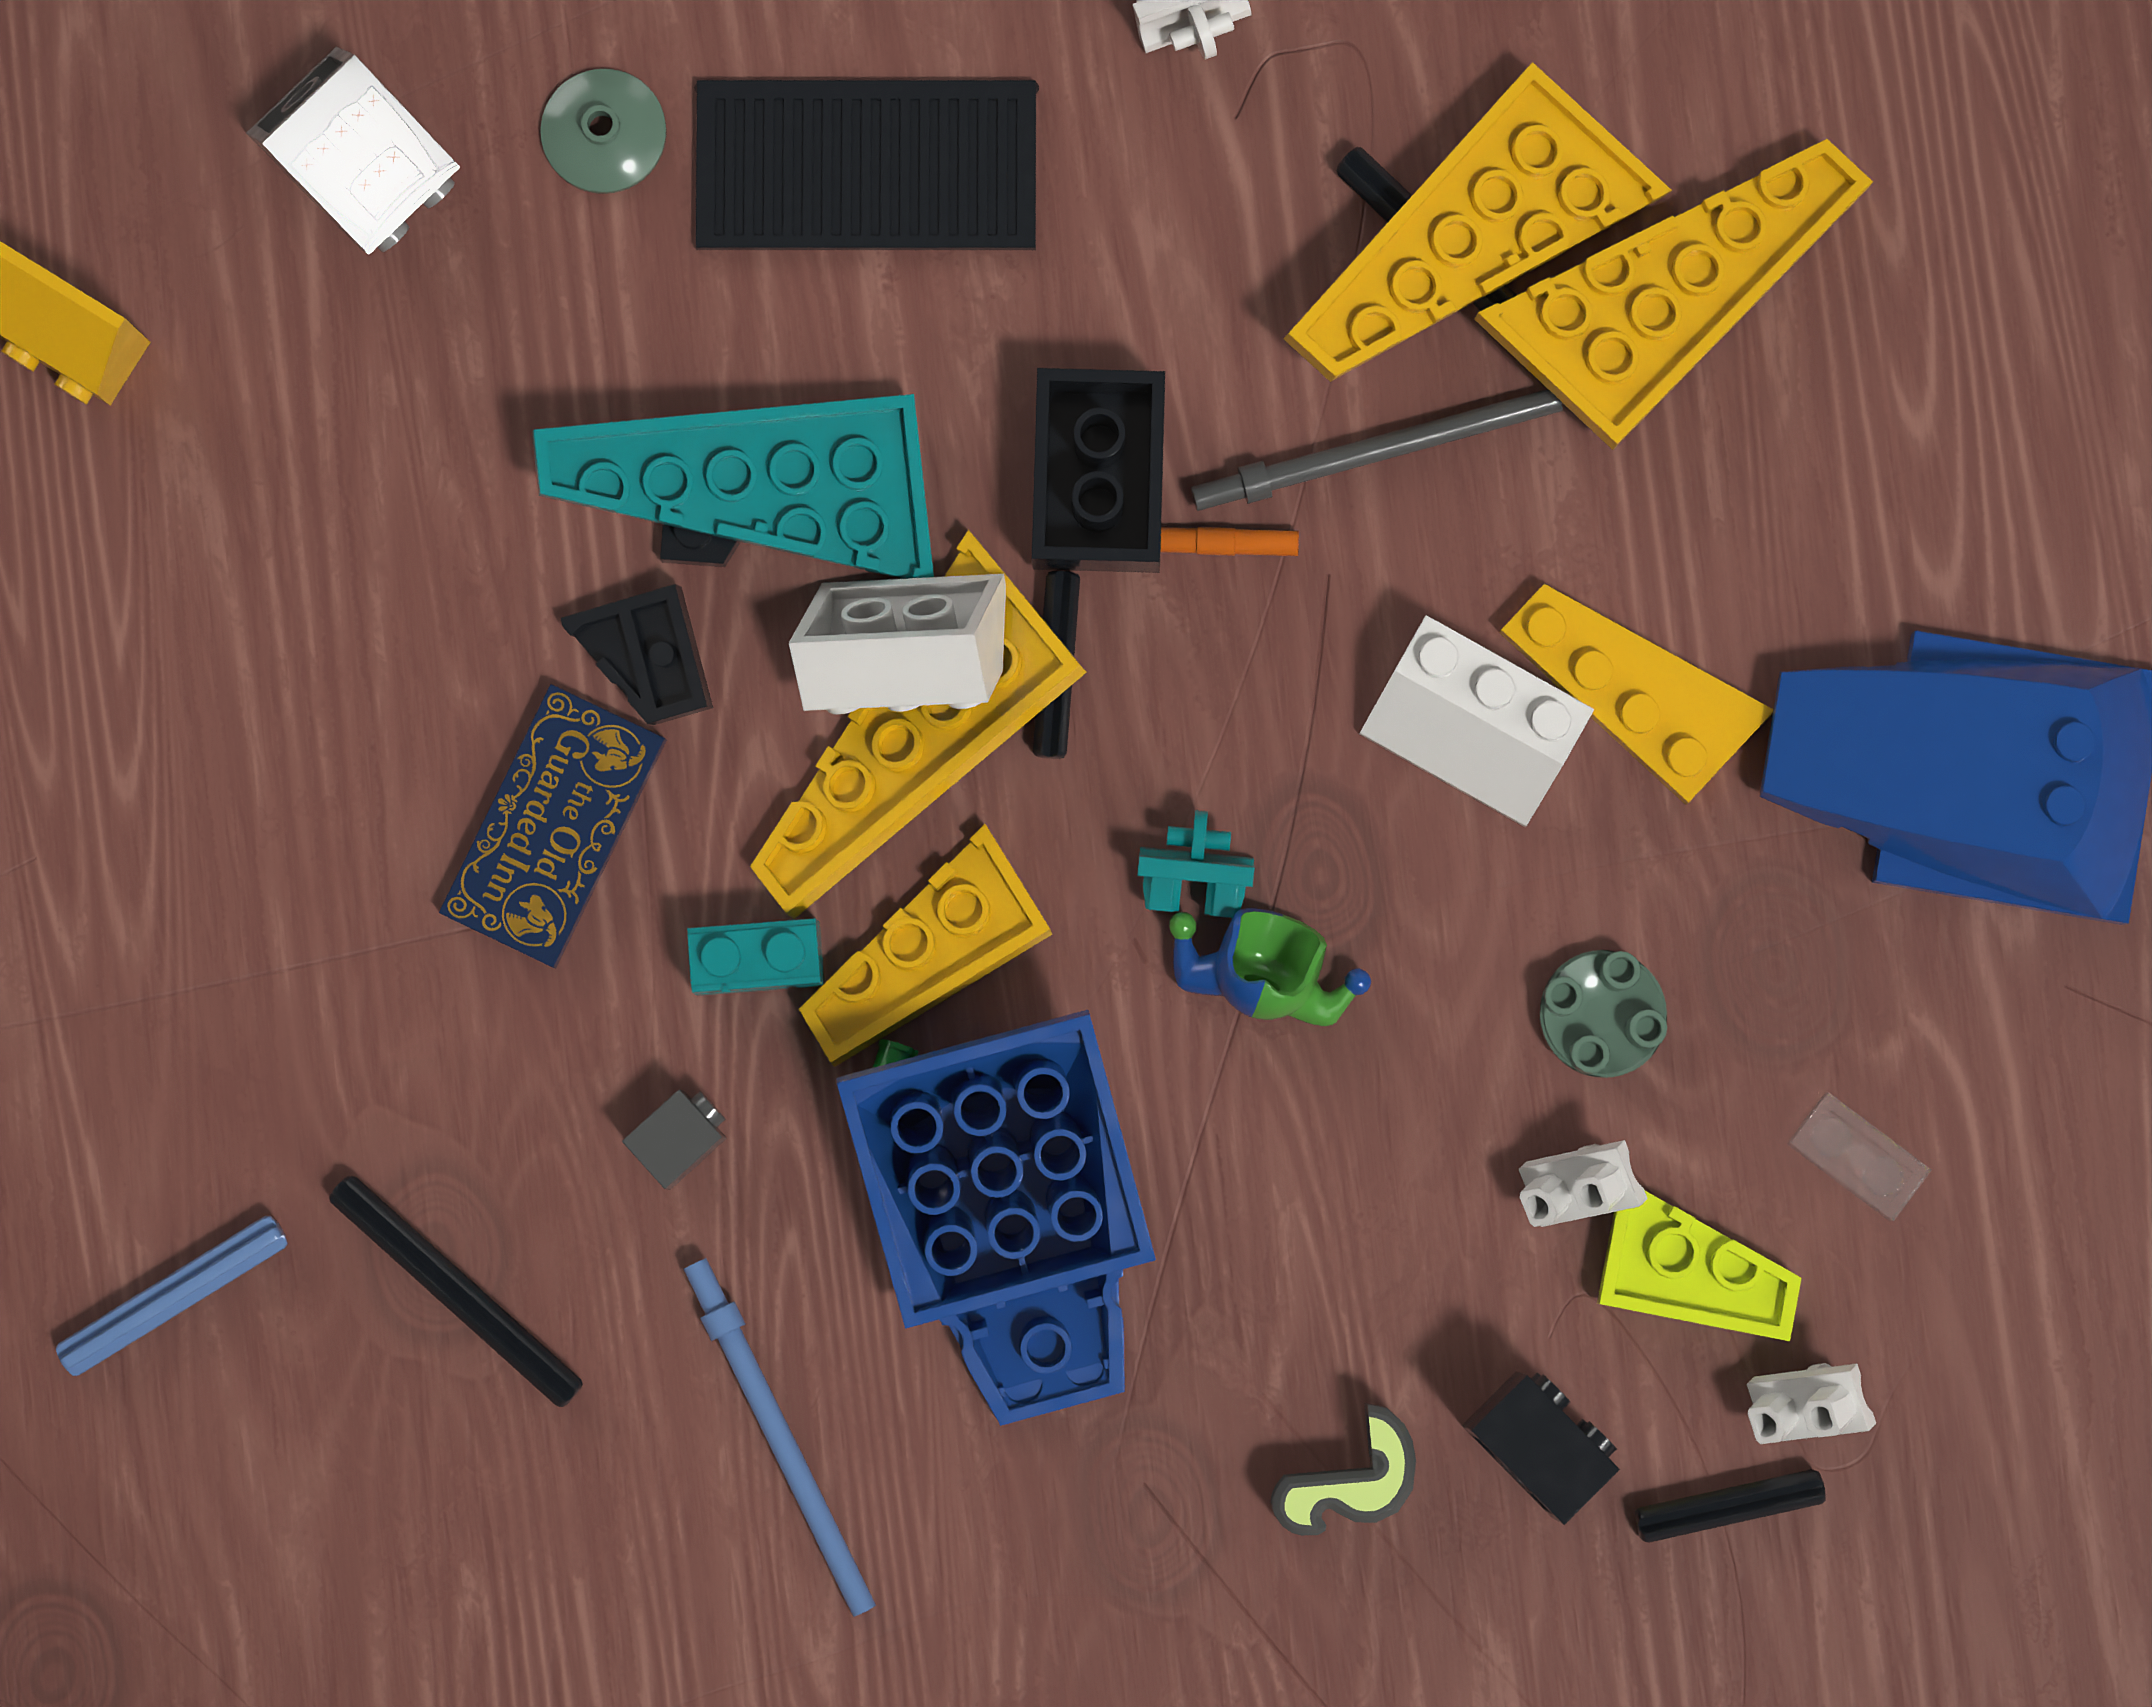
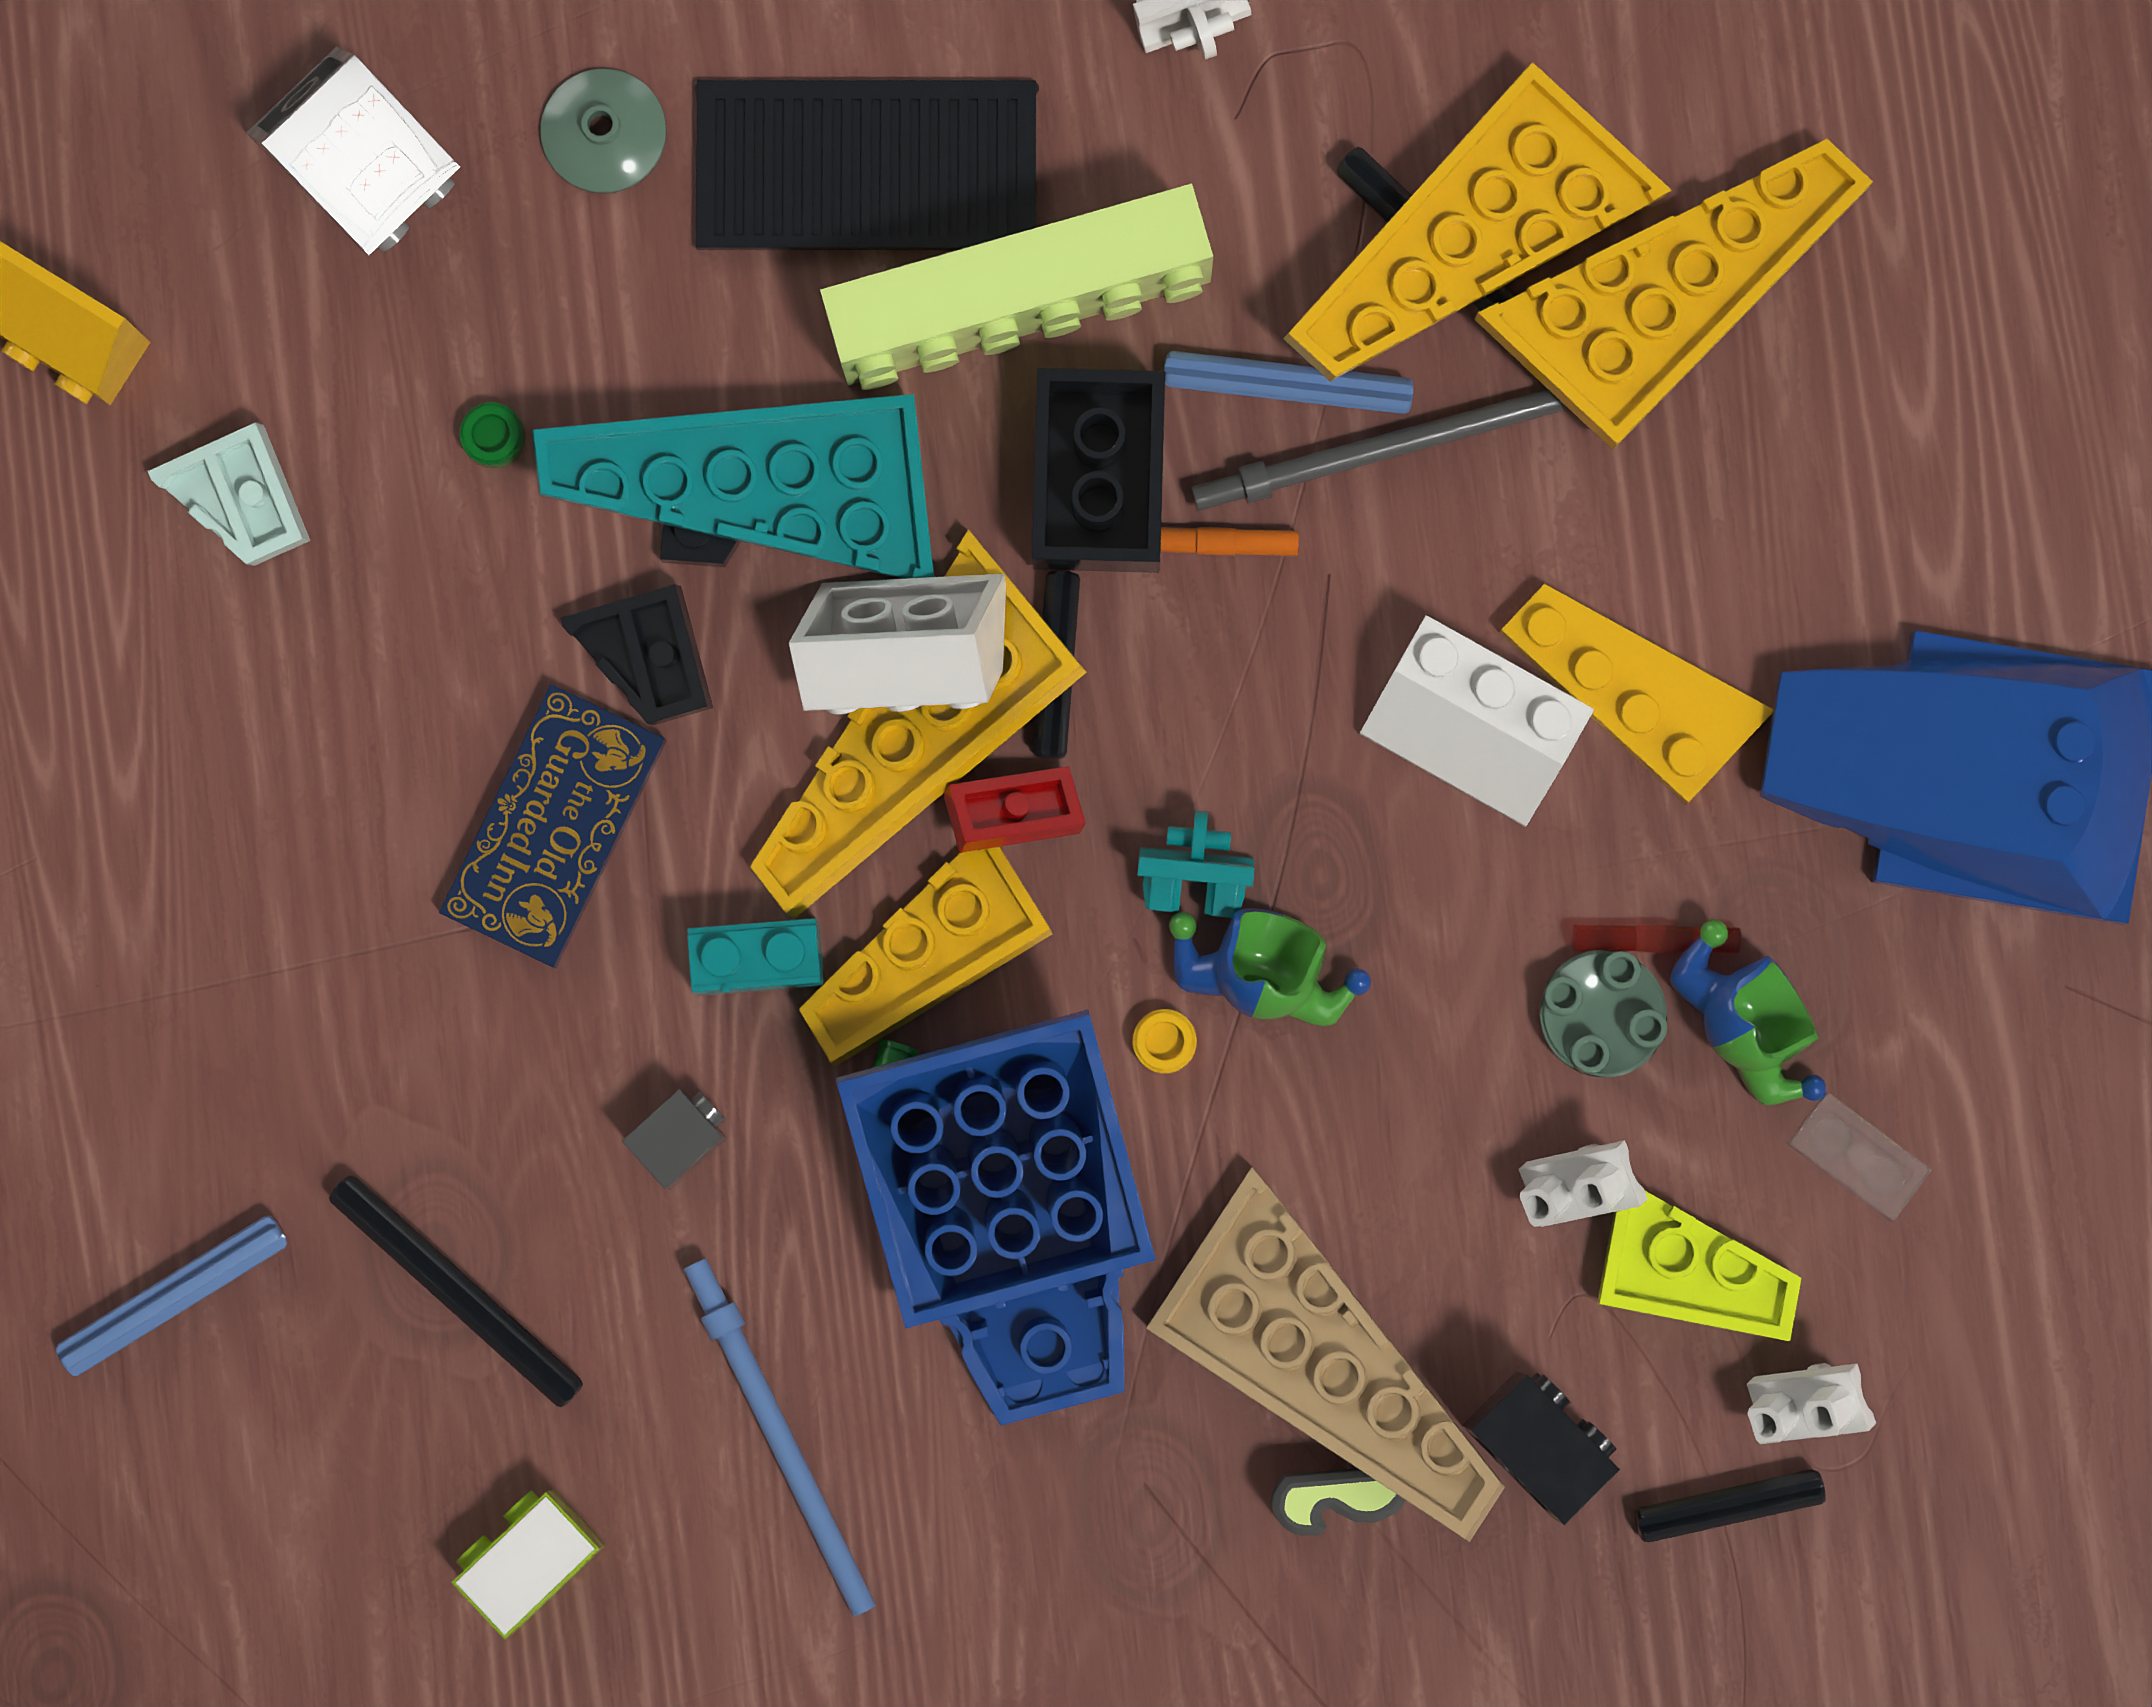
none -> light aqua wing [148,422,310,566]
none -> white brick [451,1489,606,1640]
none -> green tile [459,402,525,468]
none -> yellowish green brick [820,184,1213,390]
none -> red plate [943,766,1086,853]
none -> yellow tile [1133,1009,1197,1074]
none -> tan wing [1146,1167,1505,1542]
none -> medium blue axle [1164,351,1414,414]
none -> clear red piece [1572,924,1741,953]
none -> bright green piece [1670,919,1826,1105]

